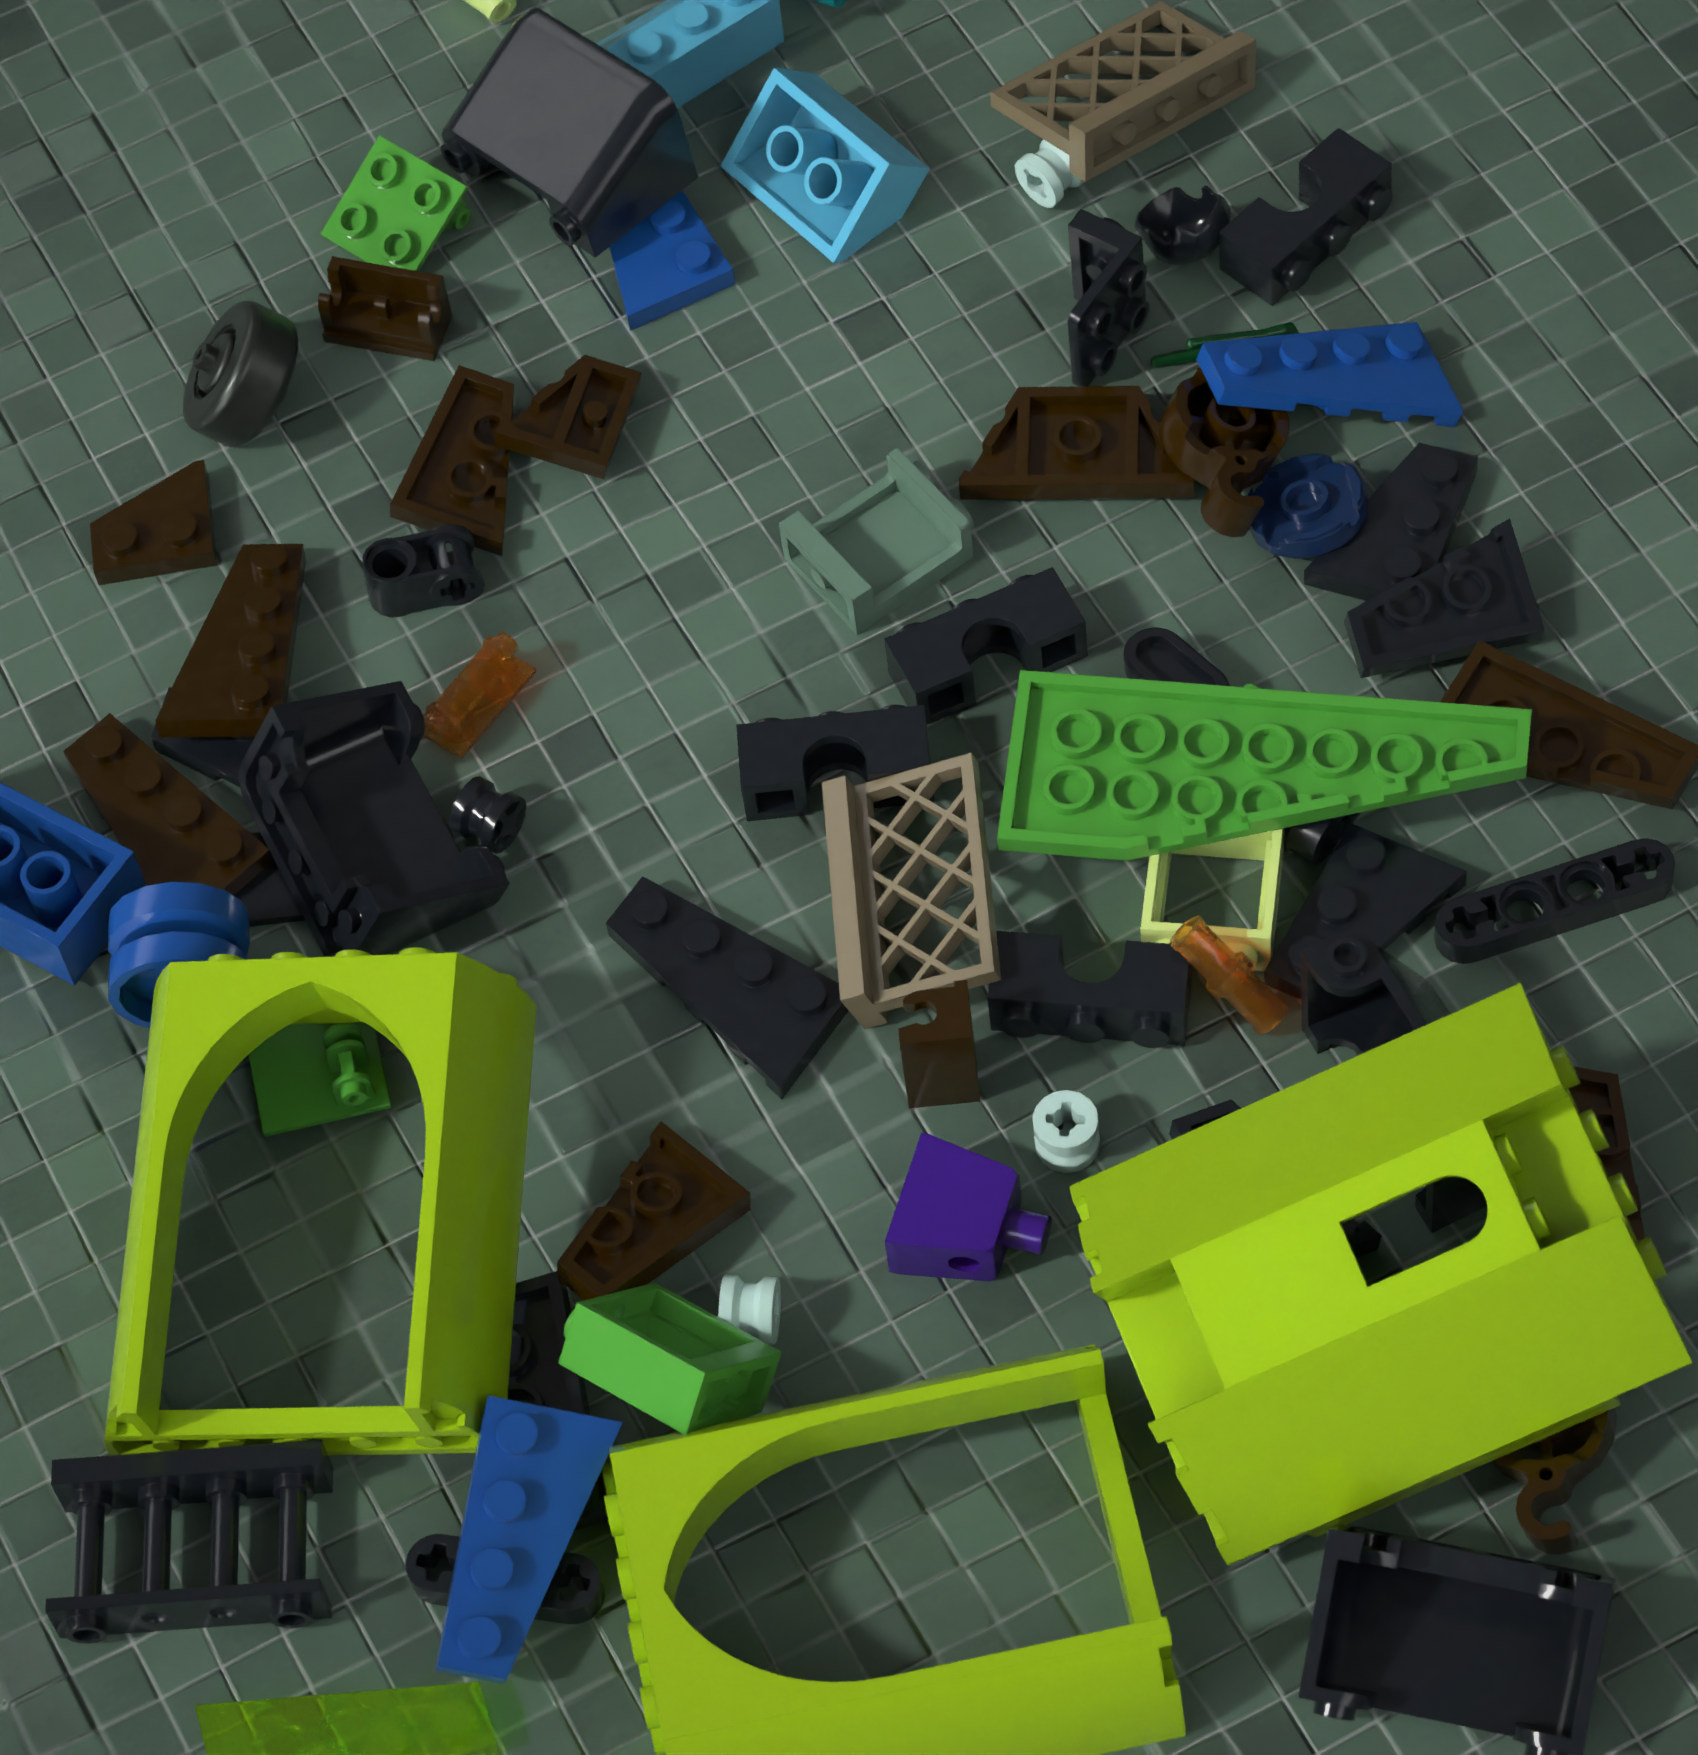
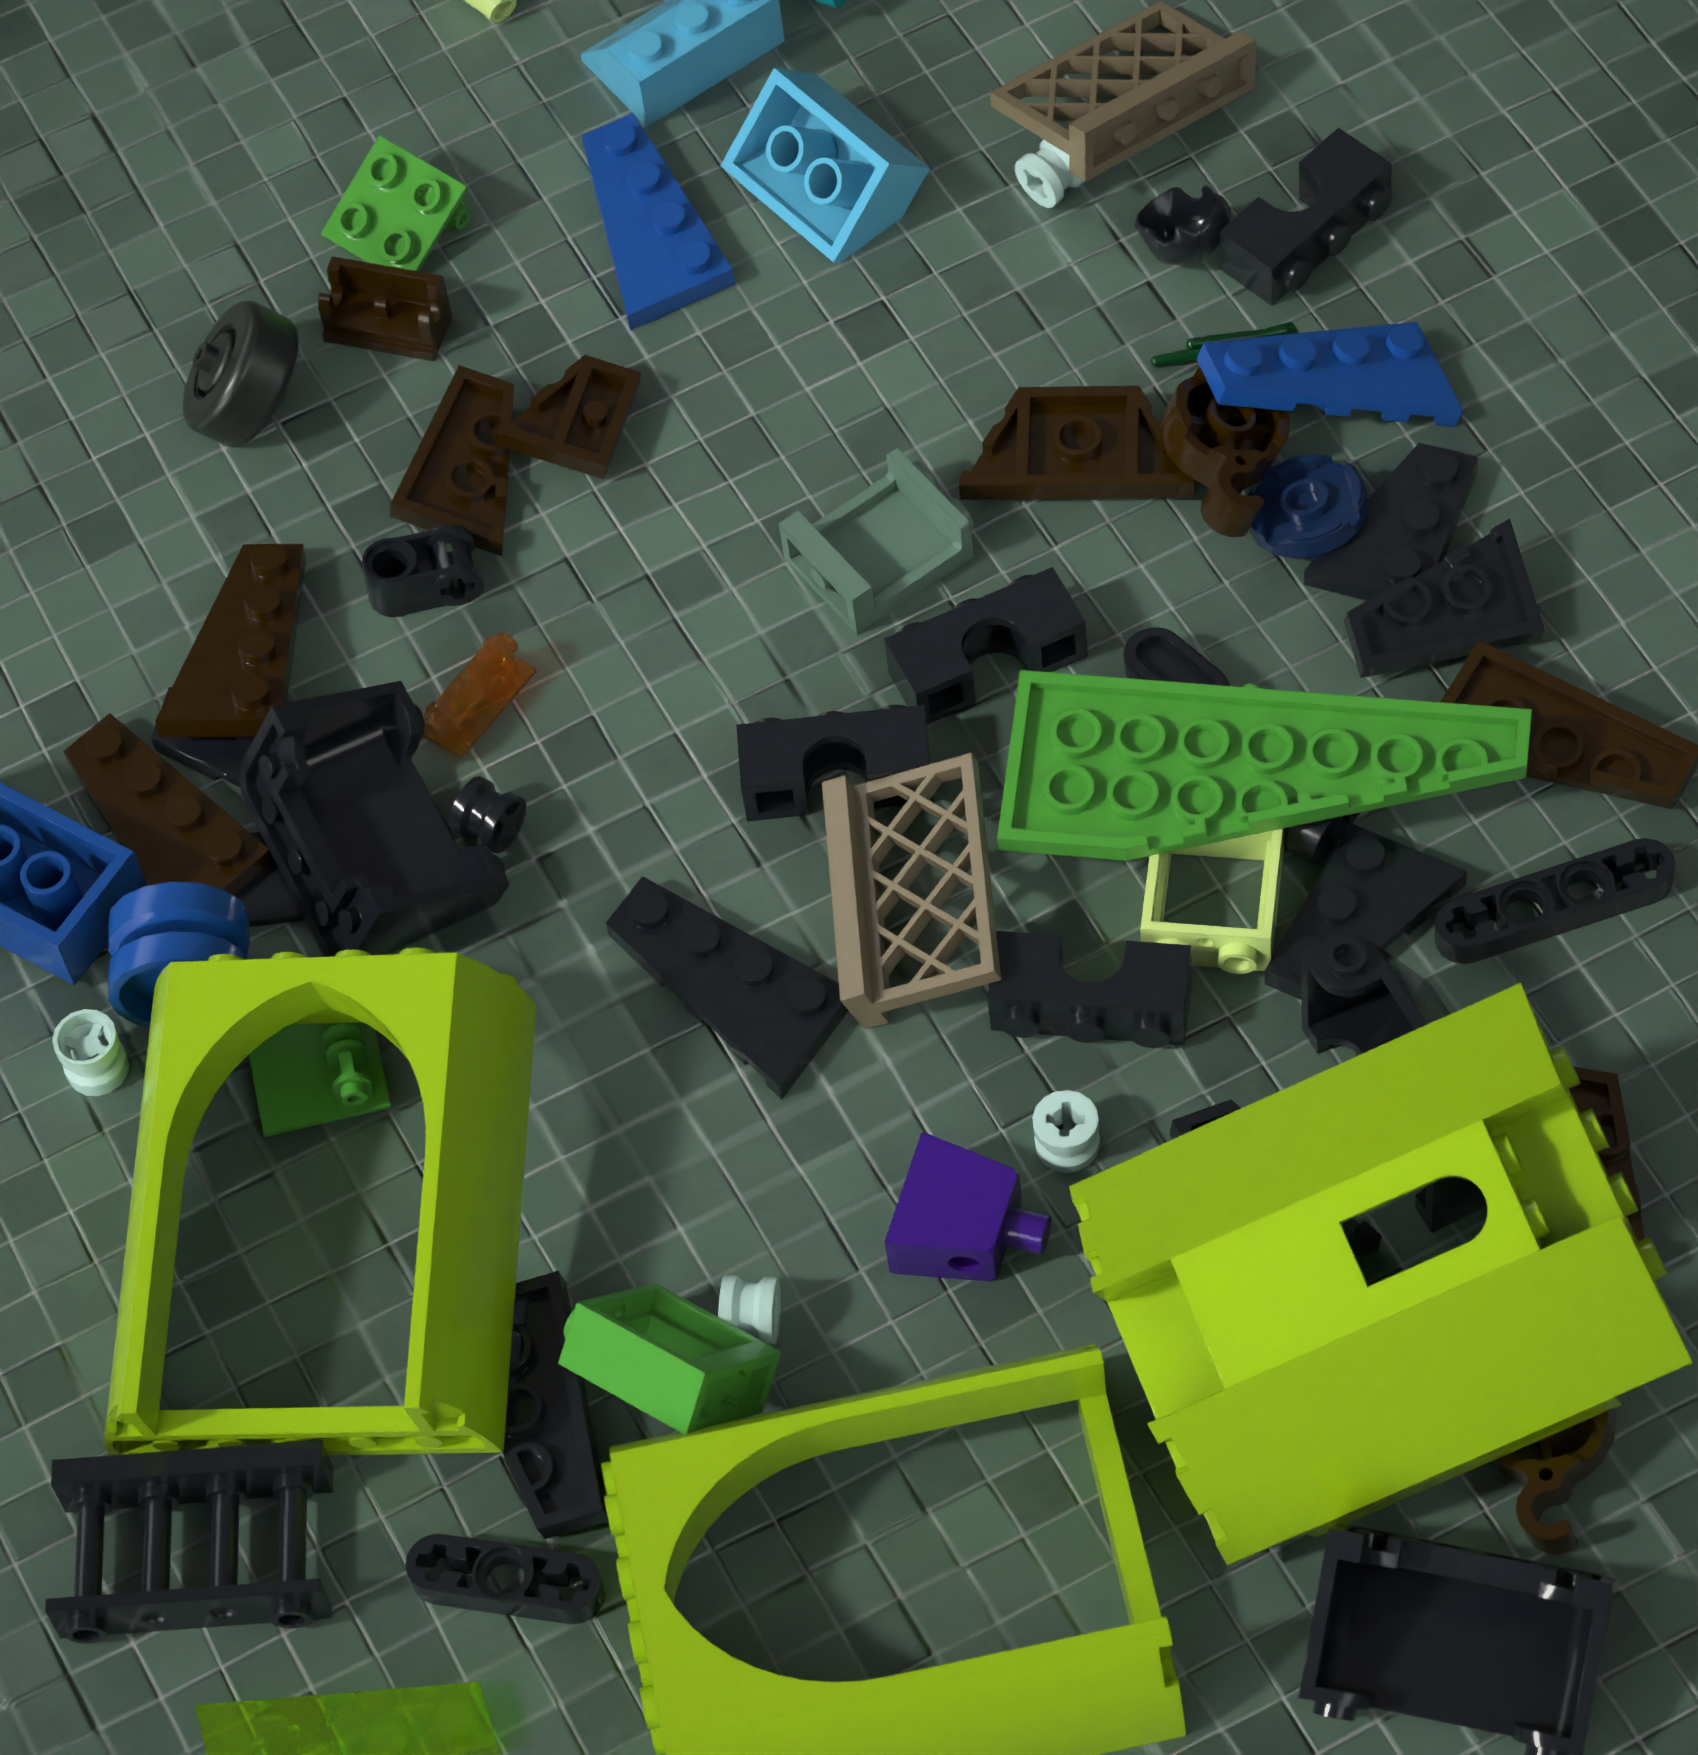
dark brown wing [90,460,217,585] -> none
blue wing [435,1395,623,1684] -> none
black windscreen [441,7,698,258] -> none
dark brown wing [557,1121,751,1300] -> none
dark brown hinge [898,980,980,1109] -> none
black bracket [1067,209,1149,386] -> none
clear orange pin [1170,915,1289,1035] -> none
none -> light aqua wheel [52,1009,129,1096]

